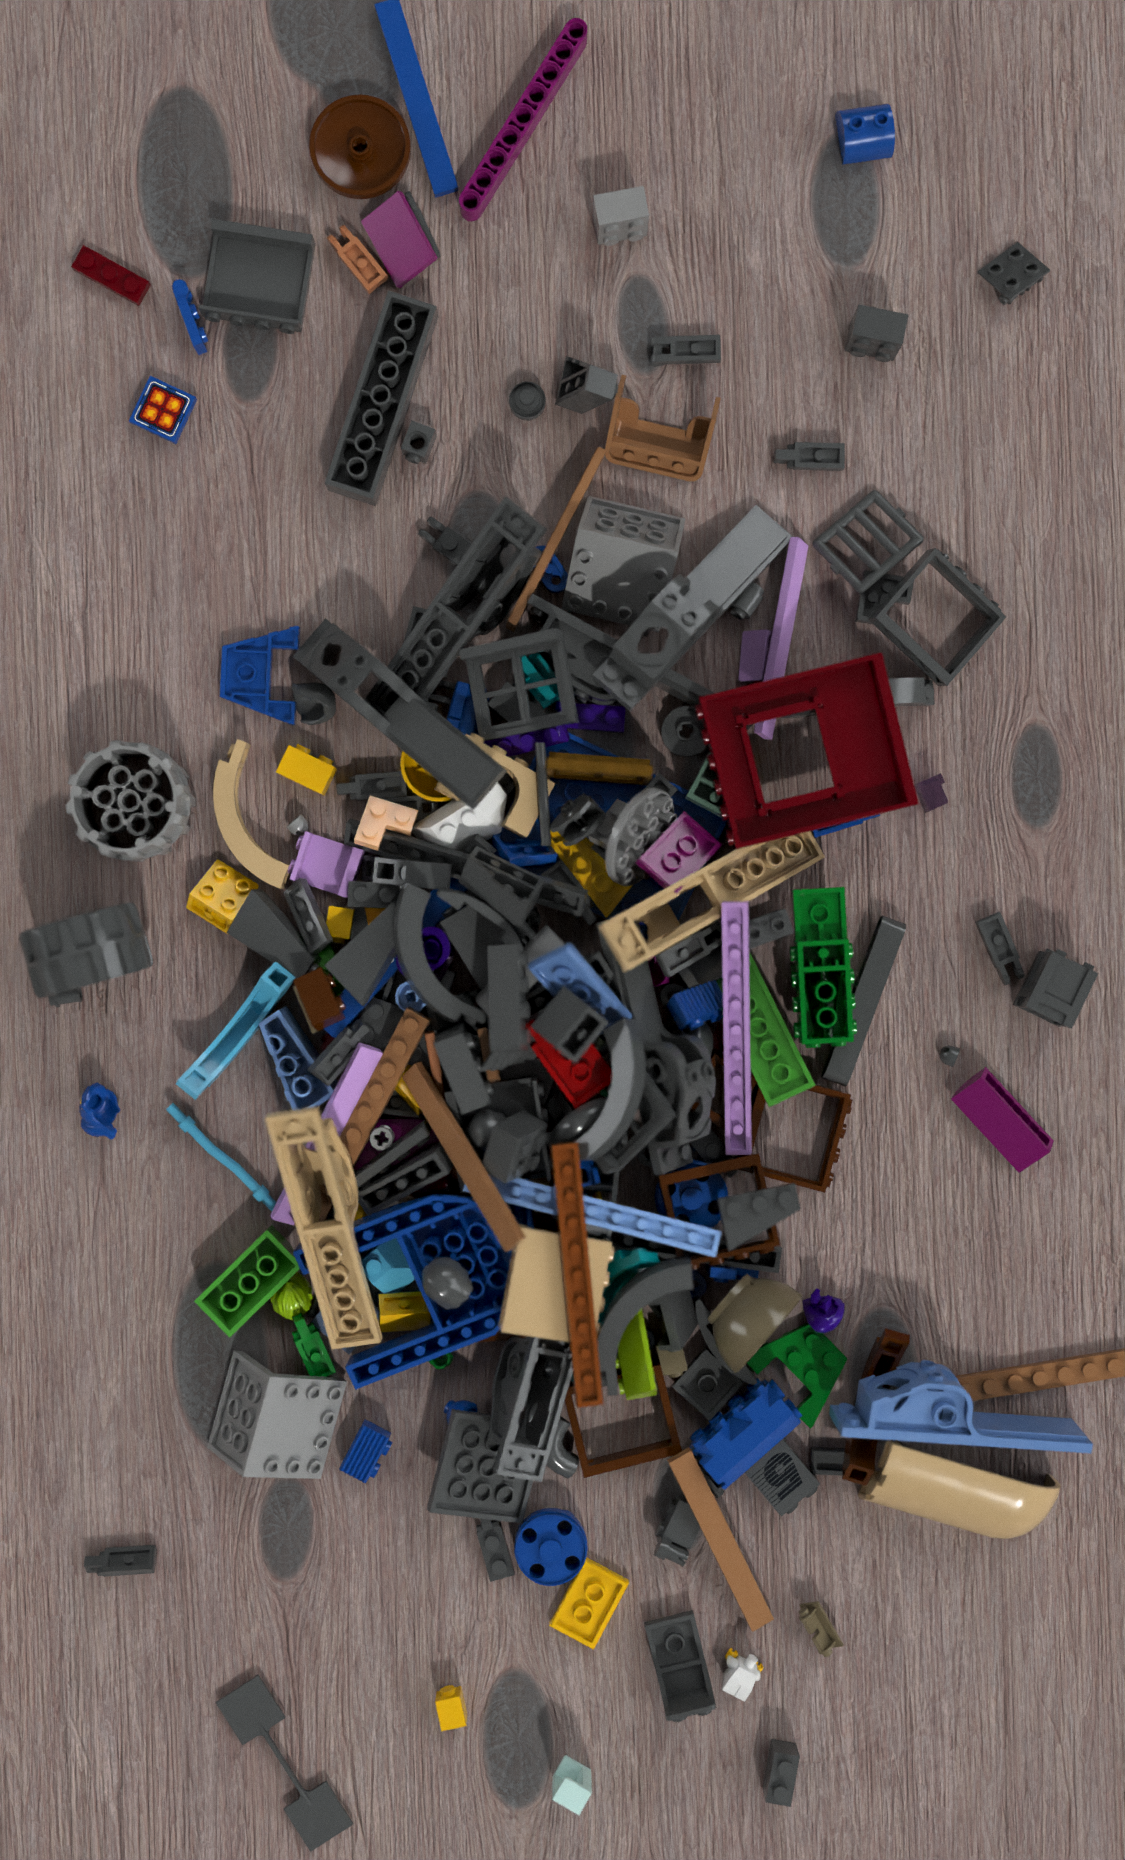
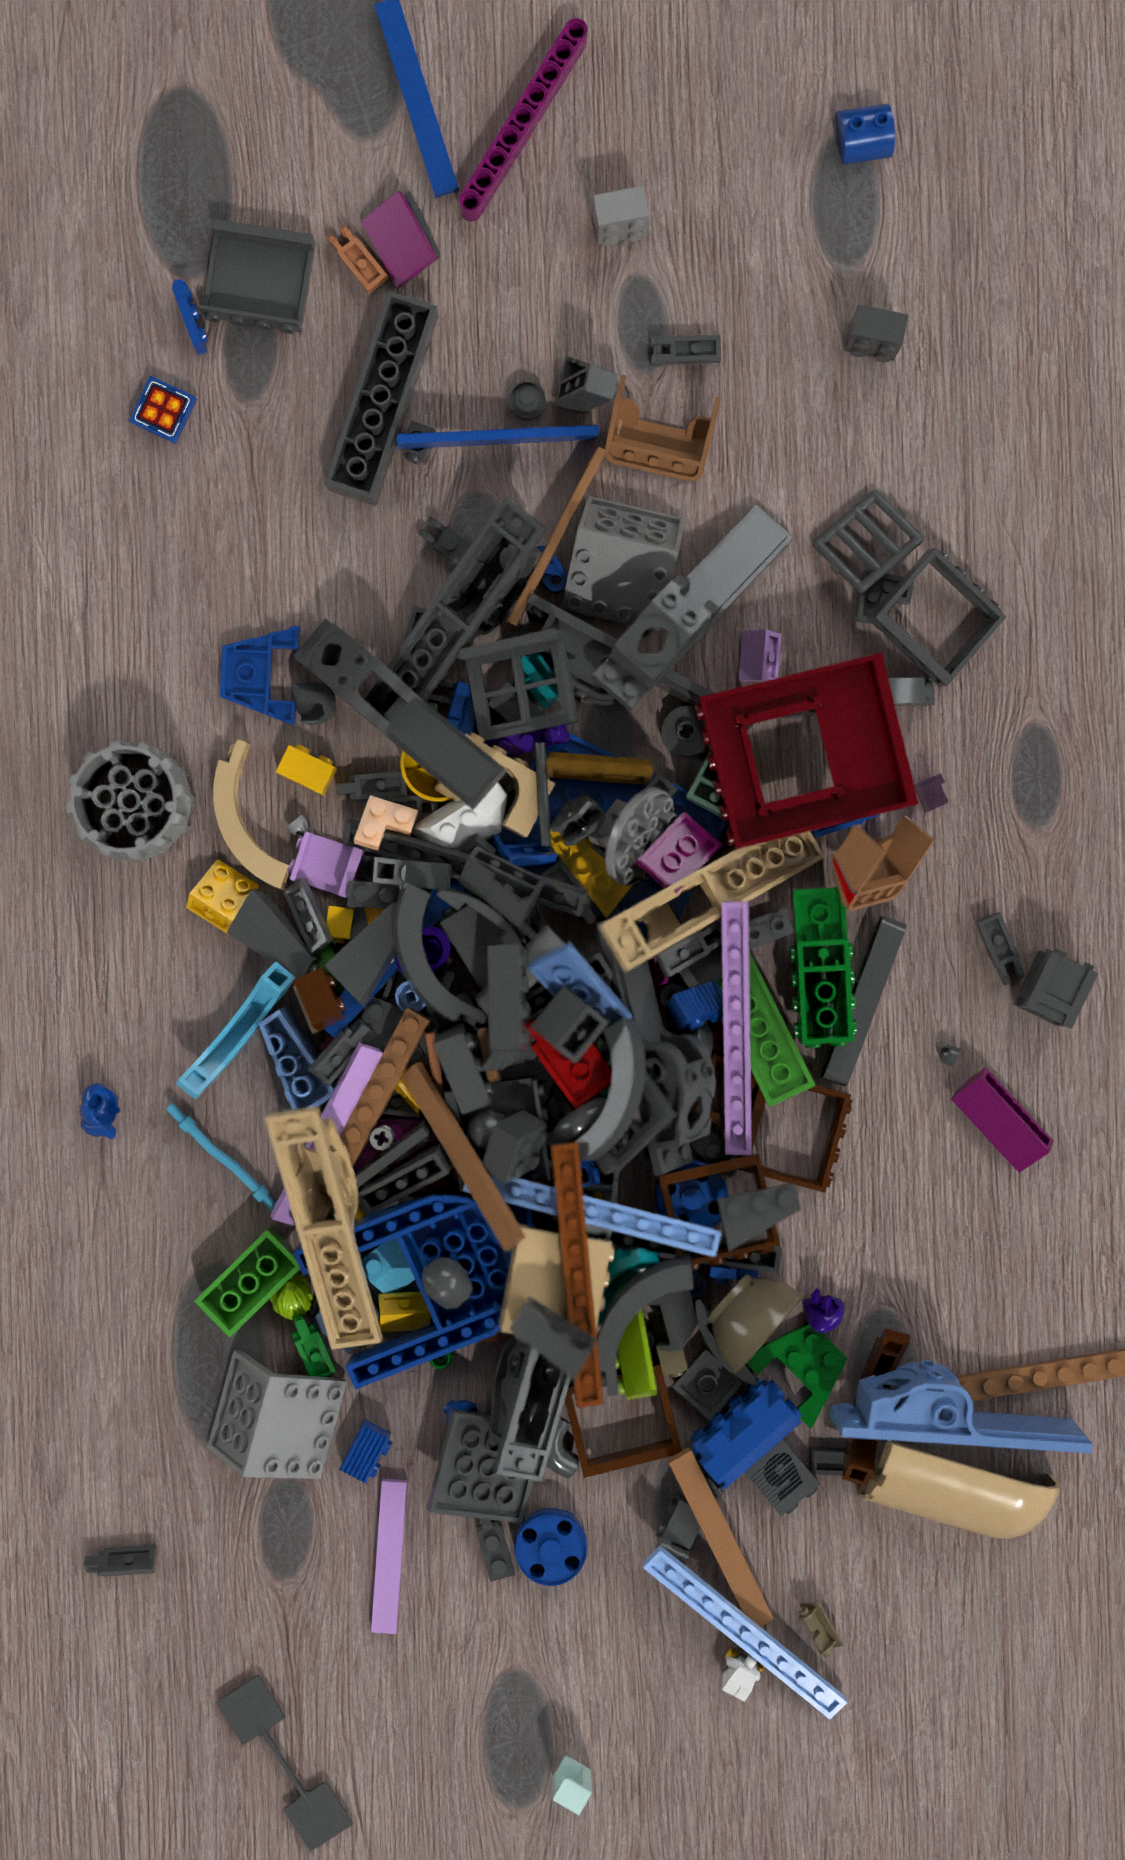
dark grey wheel [19,902,153,998] -> none
dark grey pin [48,988,83,1007] -> none
dark red plate [71,245,151,306] -> none
reddish brown dish [309,94,411,199] -> none
yellow brick [435,1685,468,1732] -> none
yellow tile [549,1557,629,1650] -> none
dark purple plate [555,702,625,733] -> none
dark grey bracket [644,1610,716,1722] -> none
dark grey brick [730,582,764,620] -> none
lavender tile [754,537,808,740] -> none
dark grey brick [762,1739,800,1807] -> none
dark grey hinge [774,442,845,471] -> none
dark grey hinge [977,242,1050,305] -> none
none -> lavender tile [371,1478,407,1634]
none -> blue tile [395,425,600,449]
none -> dark grey wedge [510,1297,597,1380]
none -> light blue plate [643,1545,847,1719]
none -> medium nougat windscreen [832,815,935,911]

